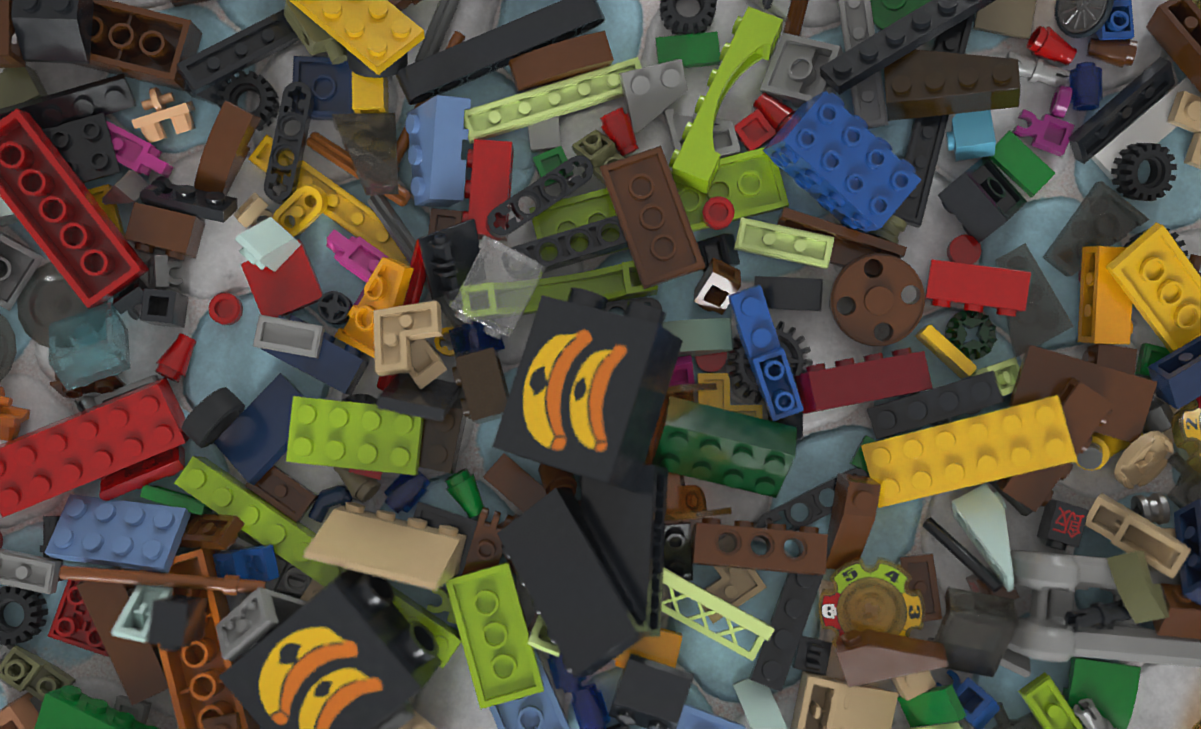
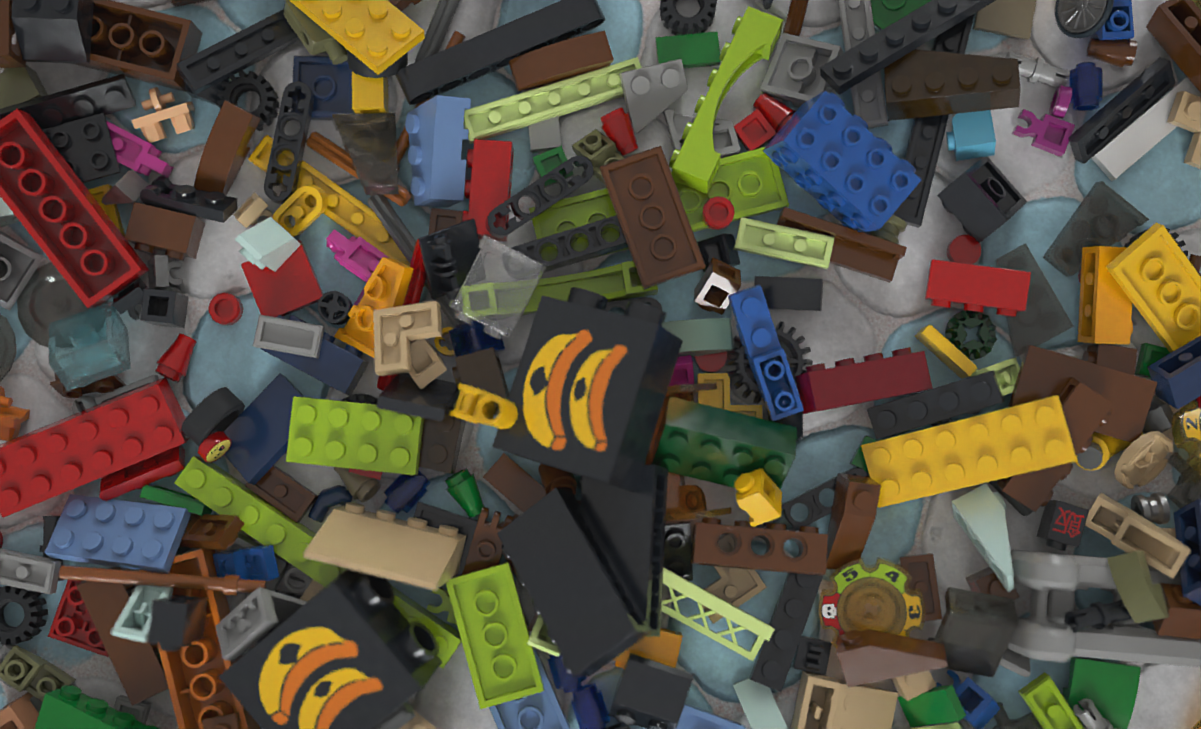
reddish brown piece [829,253,925,347] -> none
black bar [923,517,1004,593] -> none
green tile [988,130,1056,197] -> none
red cone [1026,26,1077,66] -> none
black tyre [1111,143,1177,201] -> none
none -> red tile [198,431,232,463]
none -> yellow piece [449,383,518,429]
none -> yellow brick [734,468,782,527]

